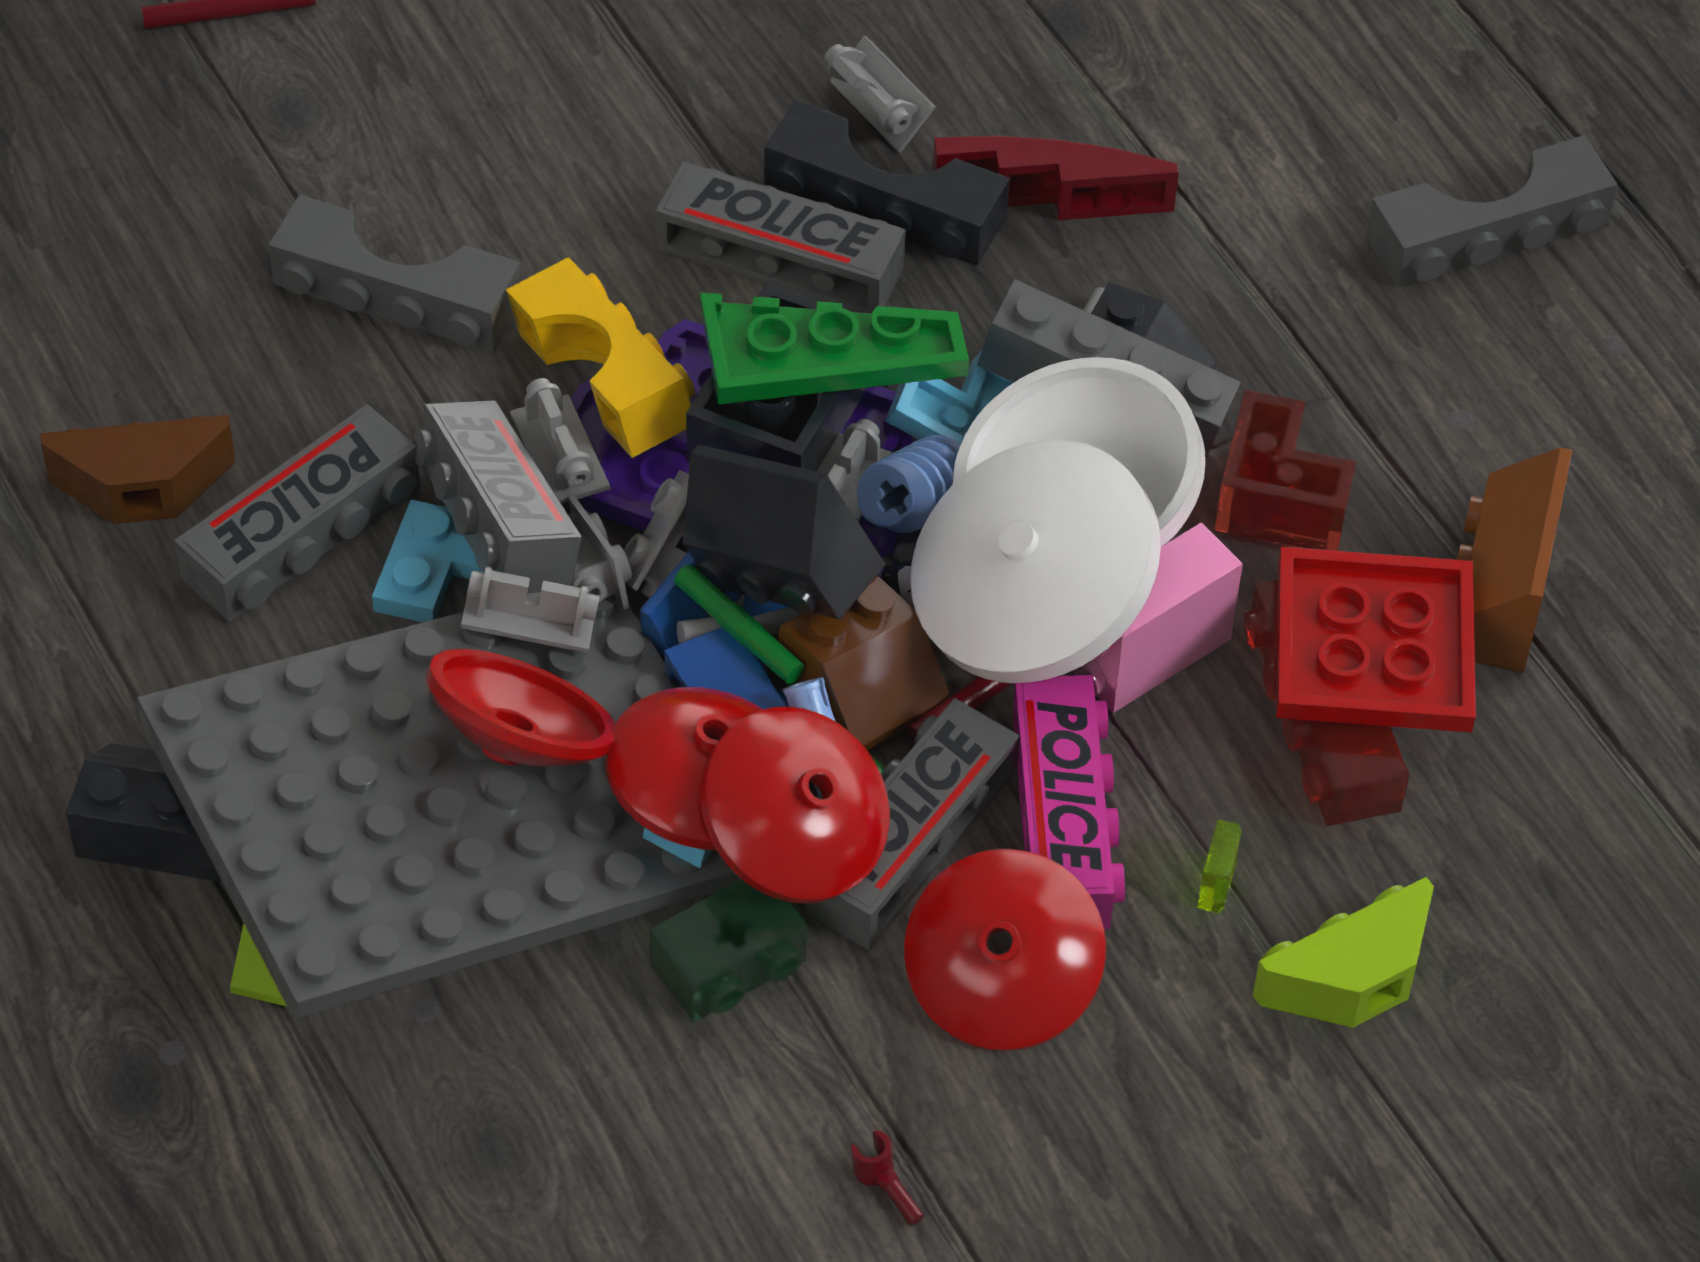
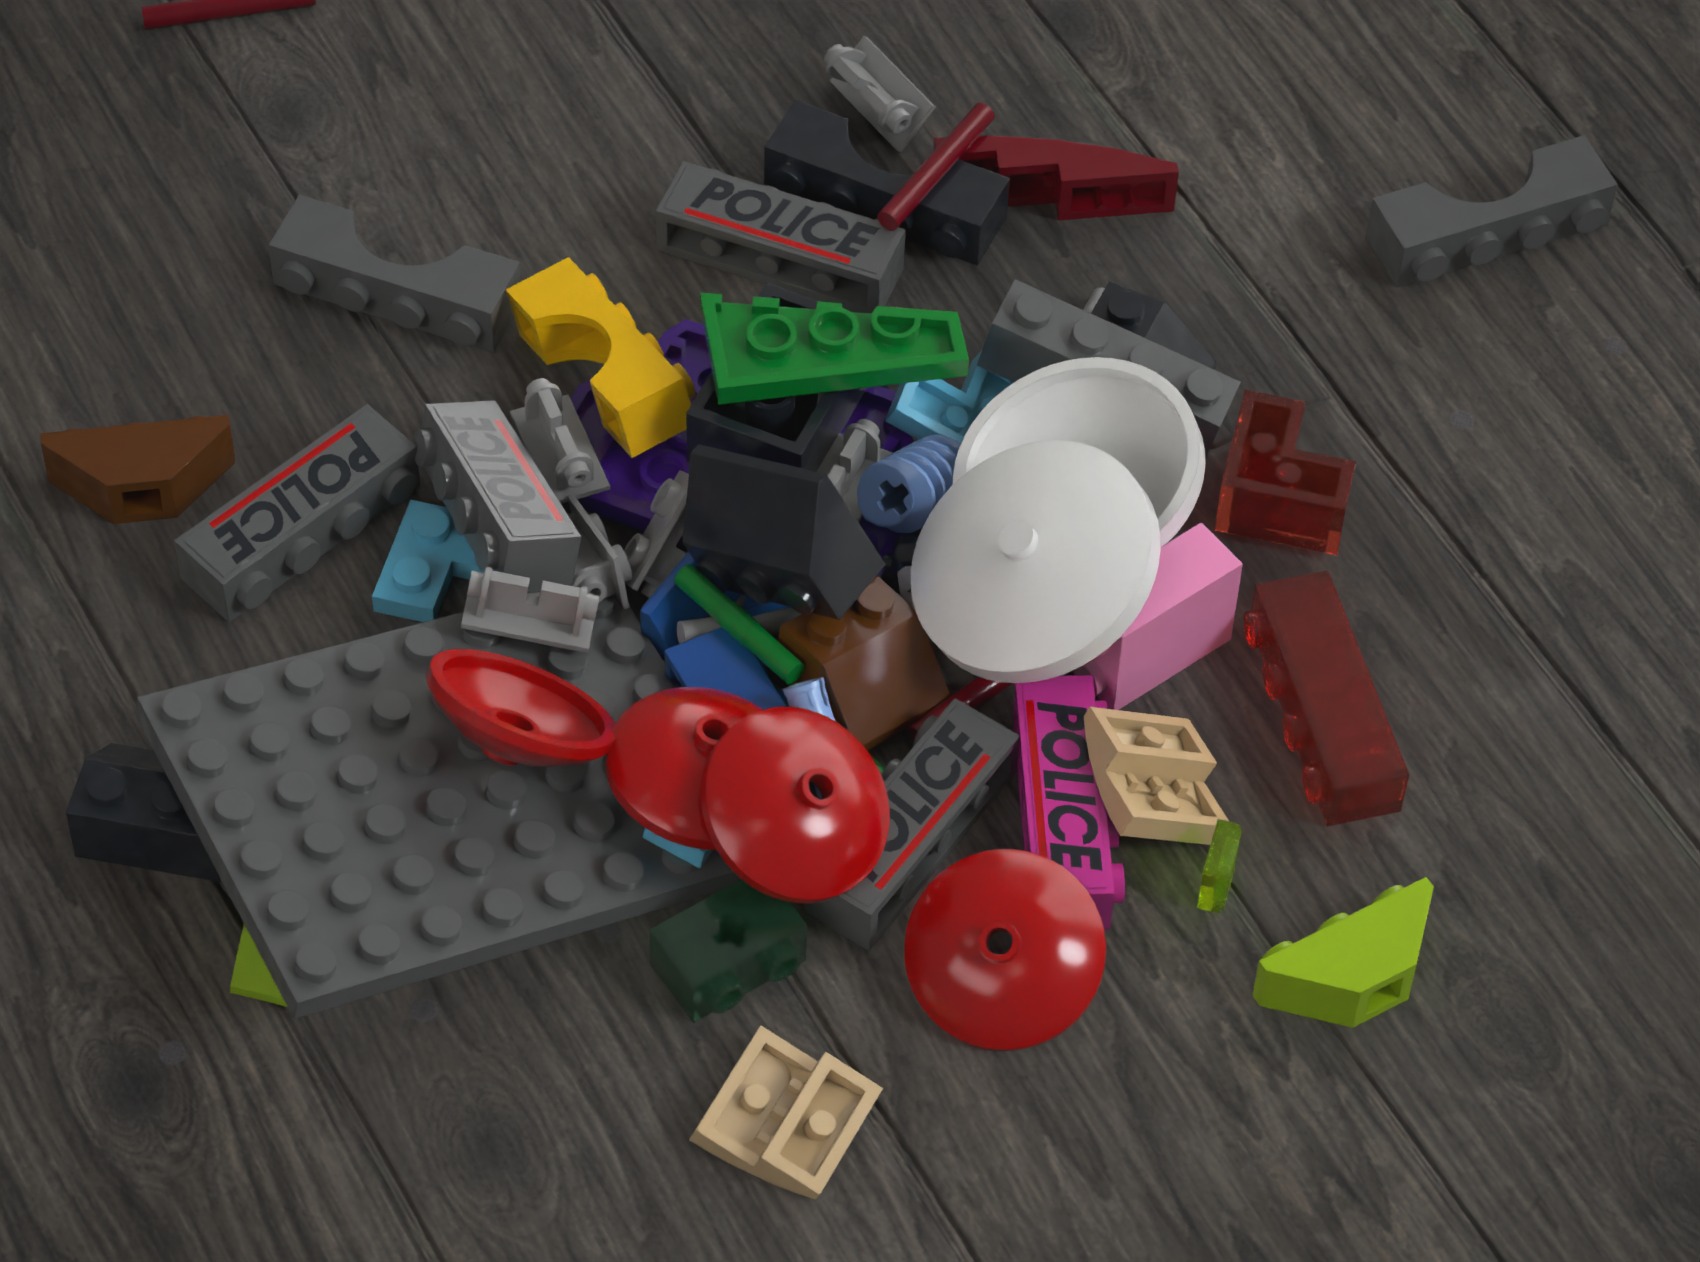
dark red hand [851,1130,924,1226] -> none
red plate [1276,547,1476,733] -> none
dark orange slope [1457,447,1573,673] -> none
none -> tan slope [689,1025,883,1200]
none -> dark red bar [877,102,995,231]
none -> tan slope [1084,707,1233,846]

